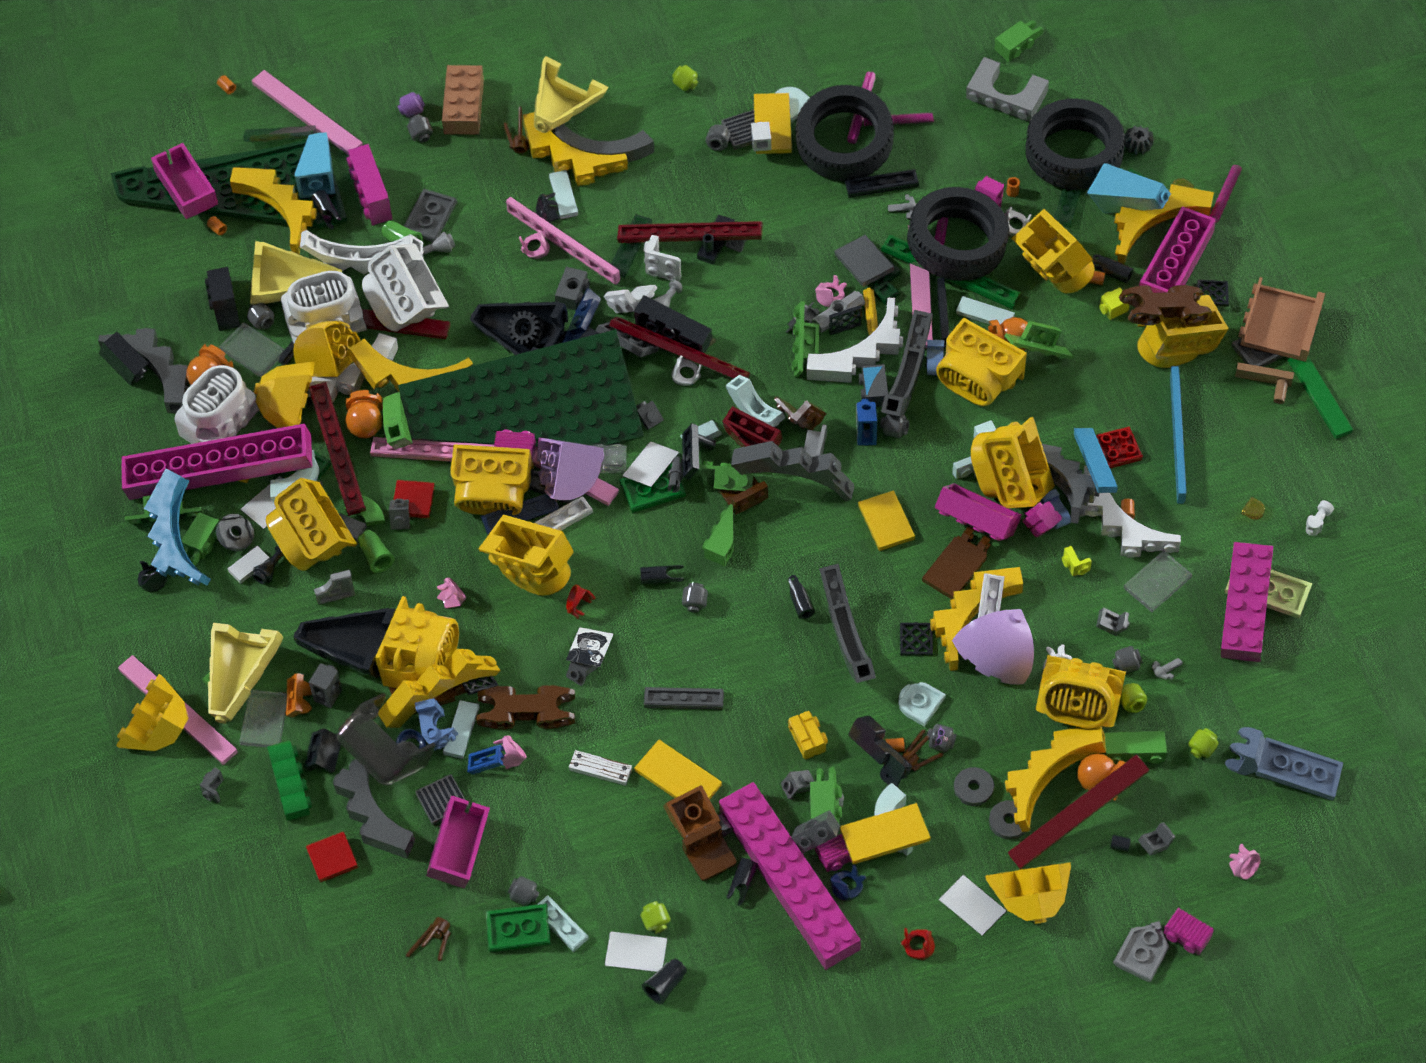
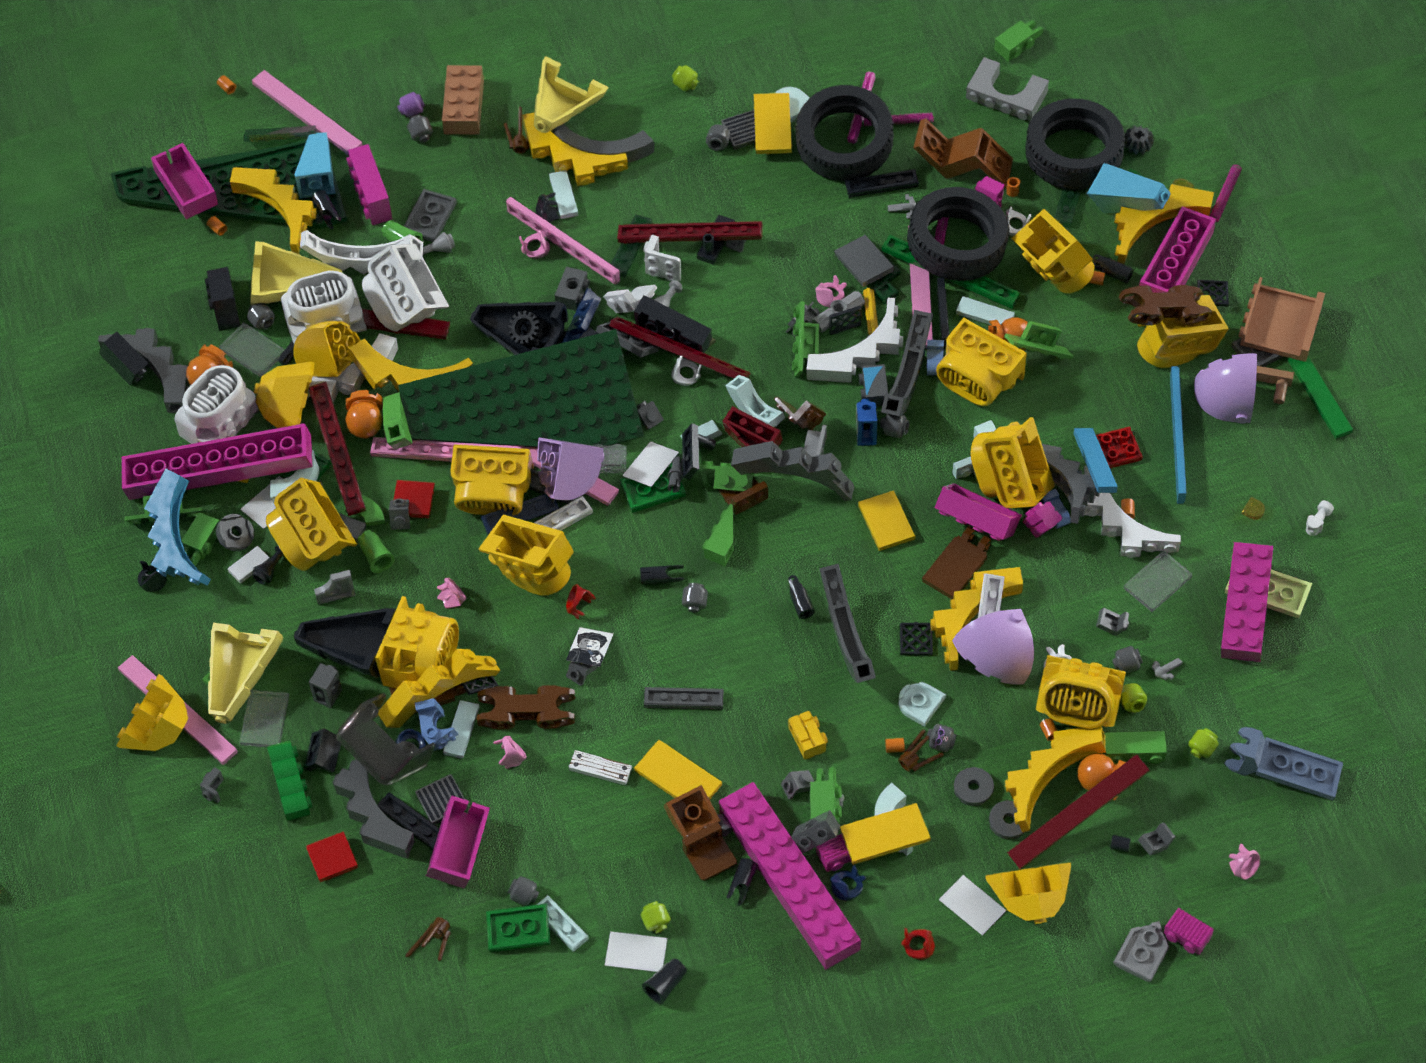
orange tile [286,673,312,718] -> none
blue tile [468,745,504,775] -> none
dark pink brick [494,430,536,460] -> none
white brick [751,122,771,151] -> none
black piece [848,715,913,787] -> none
neon yellow bracket [1062,546,1092,576] -> none
neon yellow brick [1099,287,1129,320] -> none
none -> black tile [377,792,440,850]
none -> dark orange bracket [914,118,1013,188]
none -> orange hinge [1040,718,1058,741]
none -> lavender brick [1194,354,1257,423]

